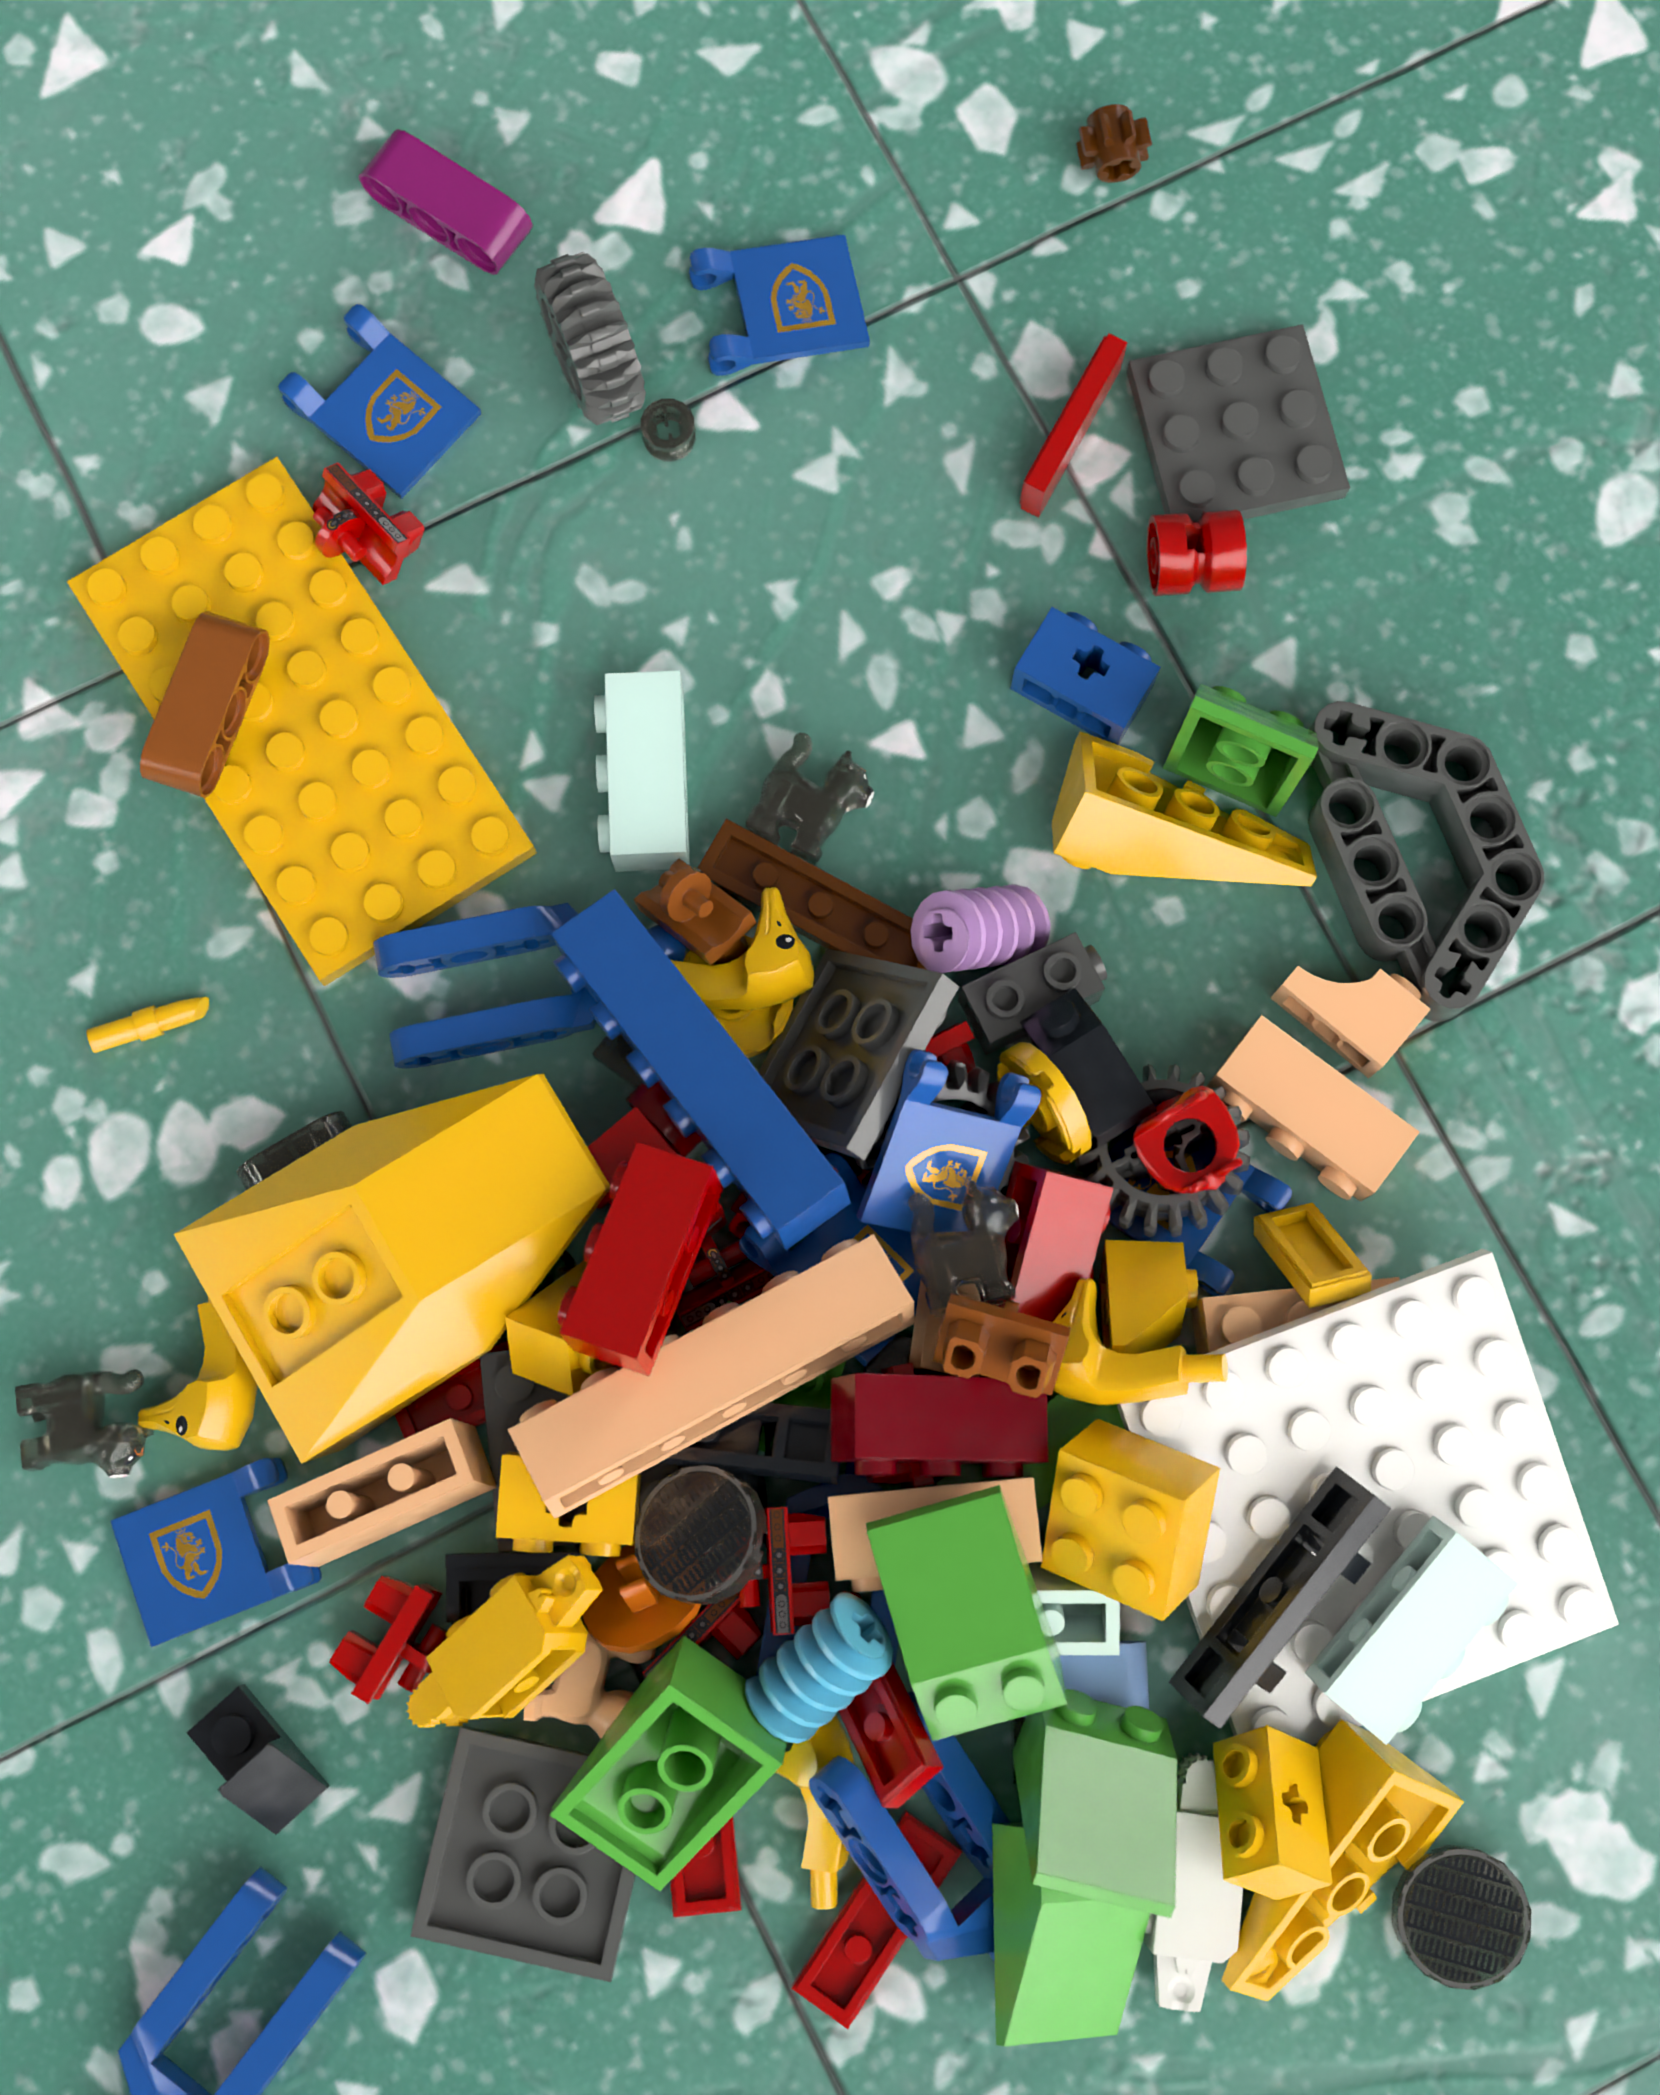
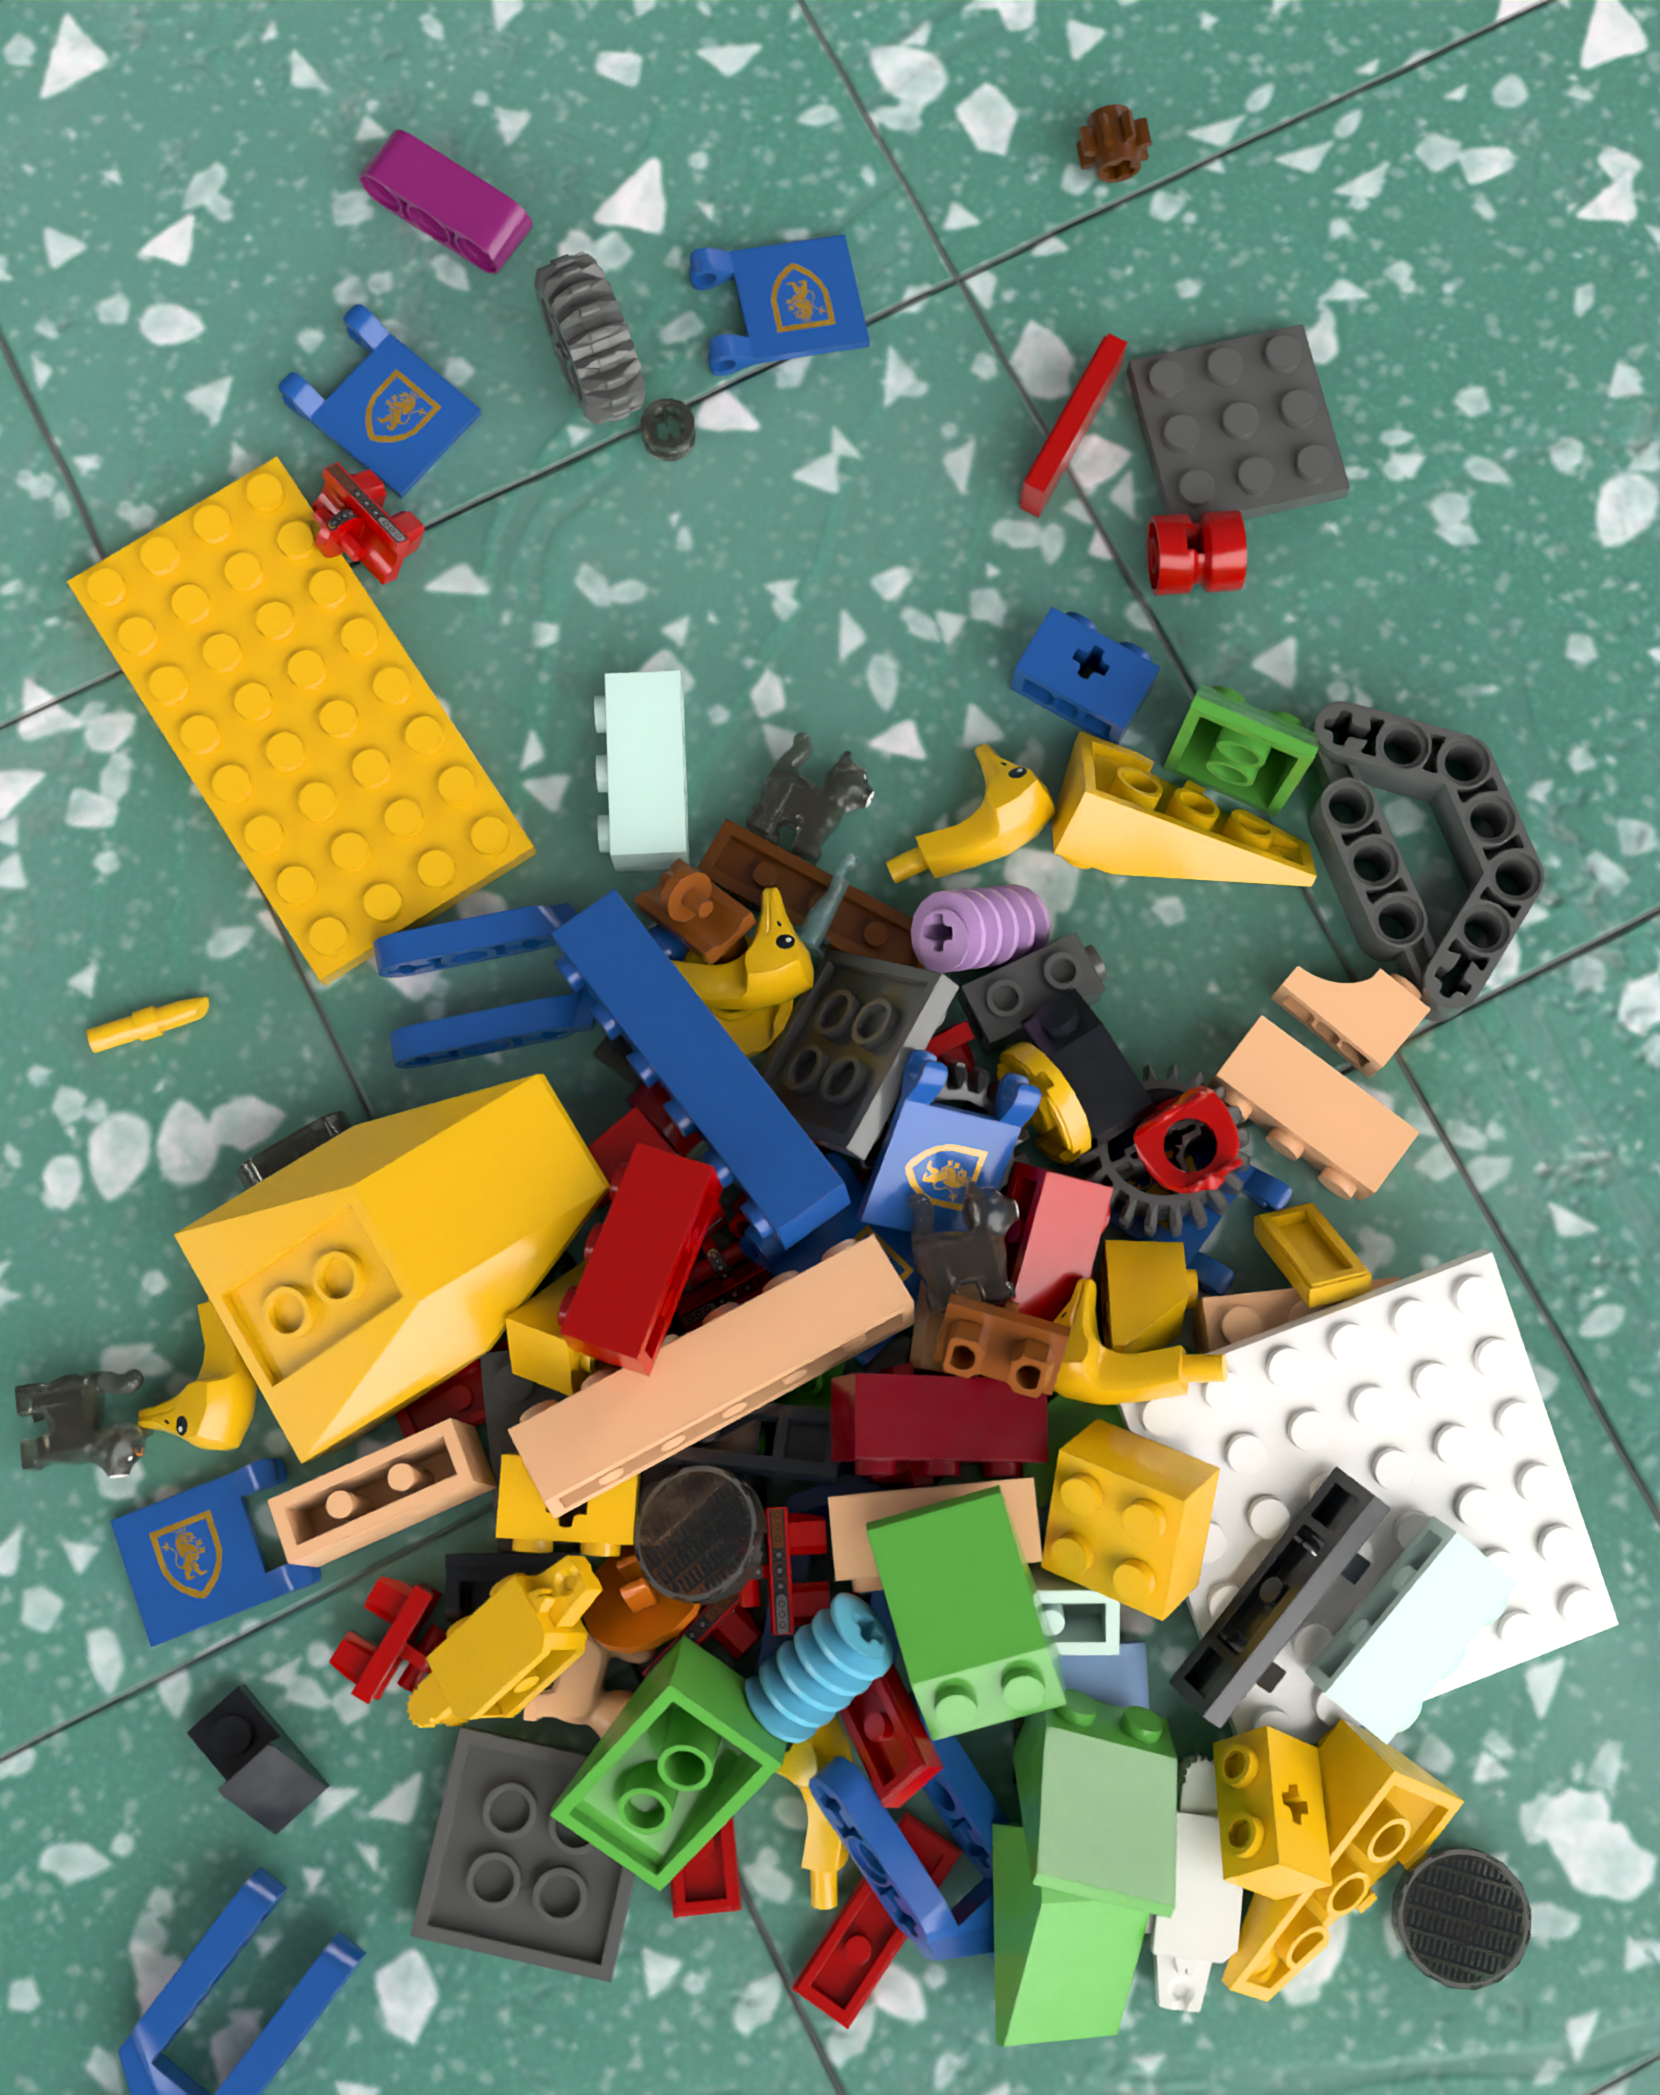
dark orange beam [140,611,270,798] -> none
none -> clear light blue piece [793,853,860,957]
none -> yellow animal [885,743,1056,884]

